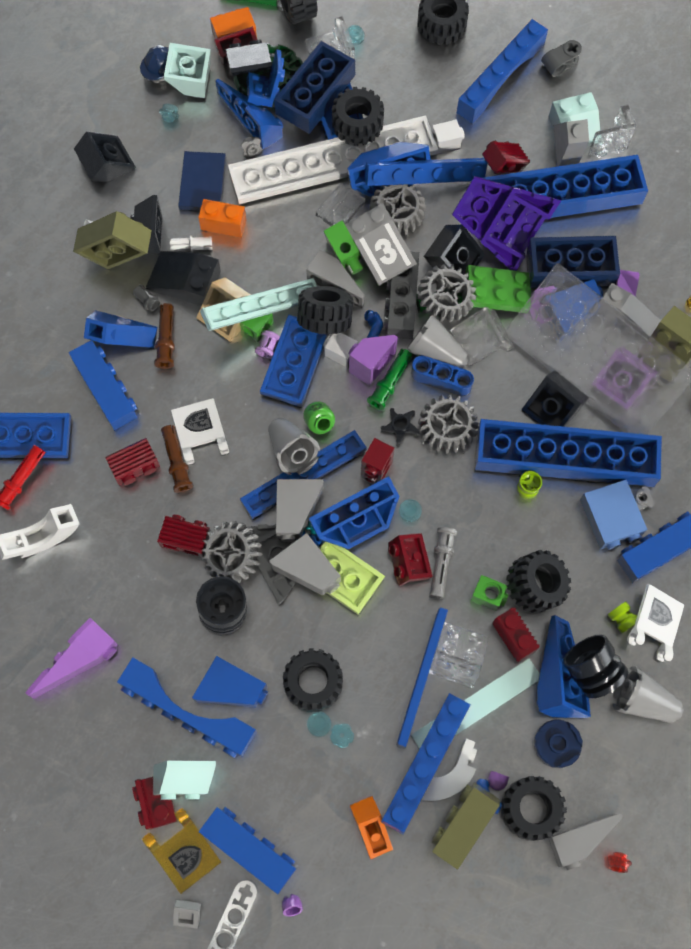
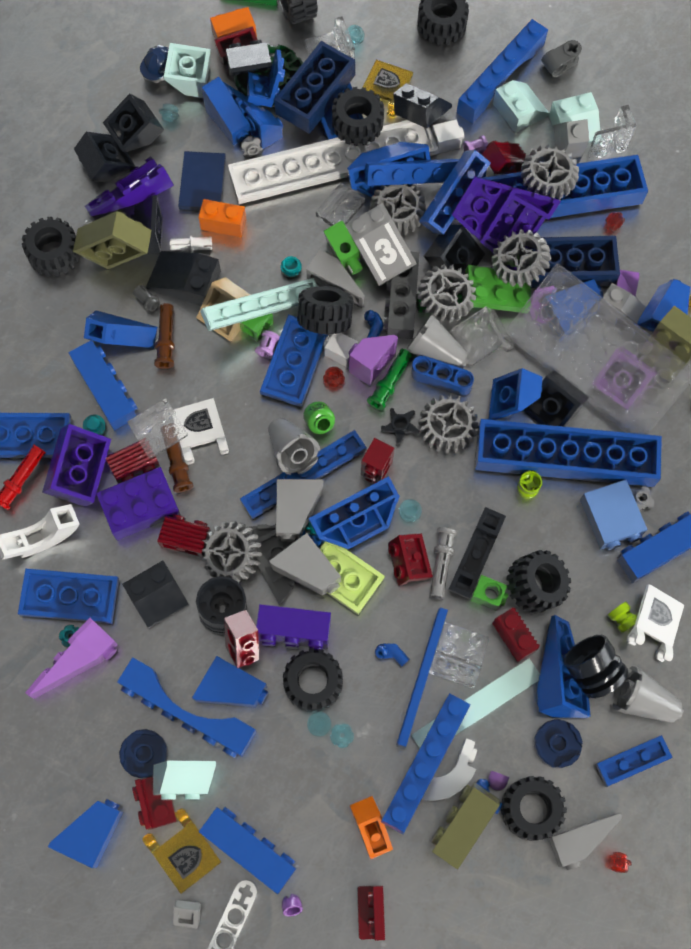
none -> blue plate [18,568,119,624]
none -> black tyre [22,217,80,277]
none -> dark purple brick [42,424,111,507]
none -> blue slope [48,799,124,868]
none -> teal plate [59,625,79,648]
none -> teal plate [83,414,106,435]
none -> dark purple wedge [85,156,174,216]
none -> dark purple brick [96,467,181,541]
none -> black slope [102,93,164,153]
none -> dark blue tile [119,729,168,779]
none -> black slope [122,560,189,629]
none -> clear bracket [127,398,188,459]
none -> blue slope [202,77,250,146]
none -> brick [224,610,259,668]
none -> dark purple brick [256,604,331,651]
none -> teal plate [281,256,302,277]
none -> clear red plate [323,367,345,388]
none -> dark red bracket [357,886,385,941]
none -> clear yellow flag [363,59,414,117]
none -> blue arm [375,643,410,667]
none -> black slope [393,83,452,129]
none -> blue brick [419,150,491,235]
none -> black slope [448,507,506,599]
none -> lavender bush [463,135,488,154]
none -> blue slope [488,368,543,420]
none -> light grey gear [492,229,551,288]
none -> light aqua slope [493,80,549,133]
none -> light grey gear [521,144,579,200]
none -> blue plate [595,735,673,787]
none -> clear red plate [605,212,625,232]
none -> blue slope [637,279,690,332]

